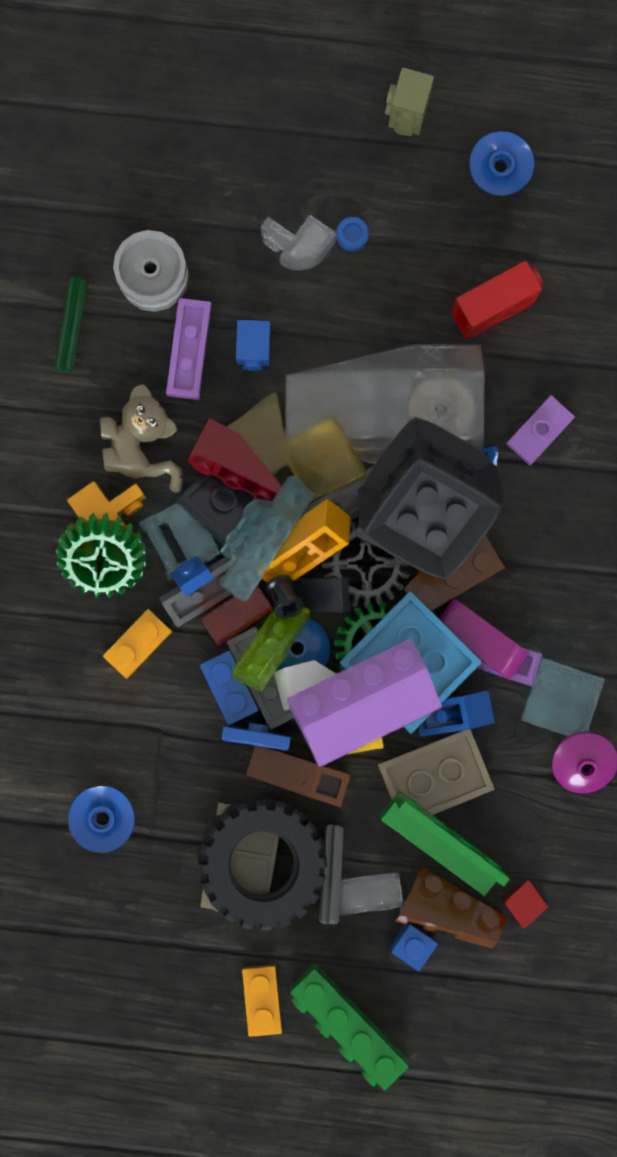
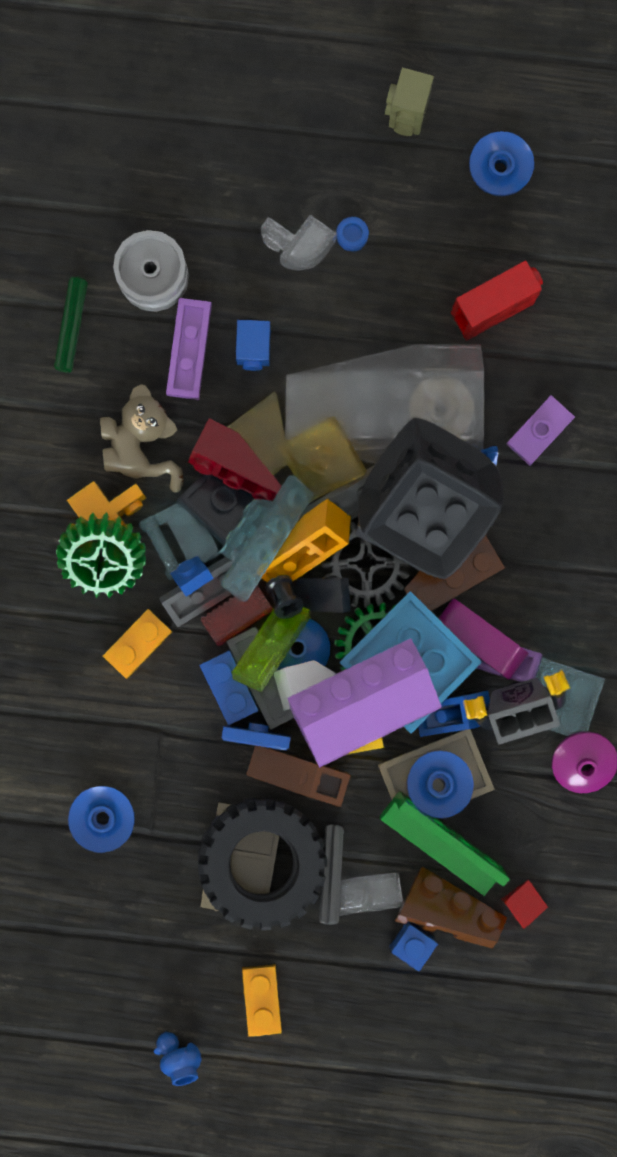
green brick [290,962,409,1091] -> none
none -> blue animal [153,1032,202,1086]
none -> blue dish [407,751,474,818]
none -> dark grey torso [463,670,570,745]

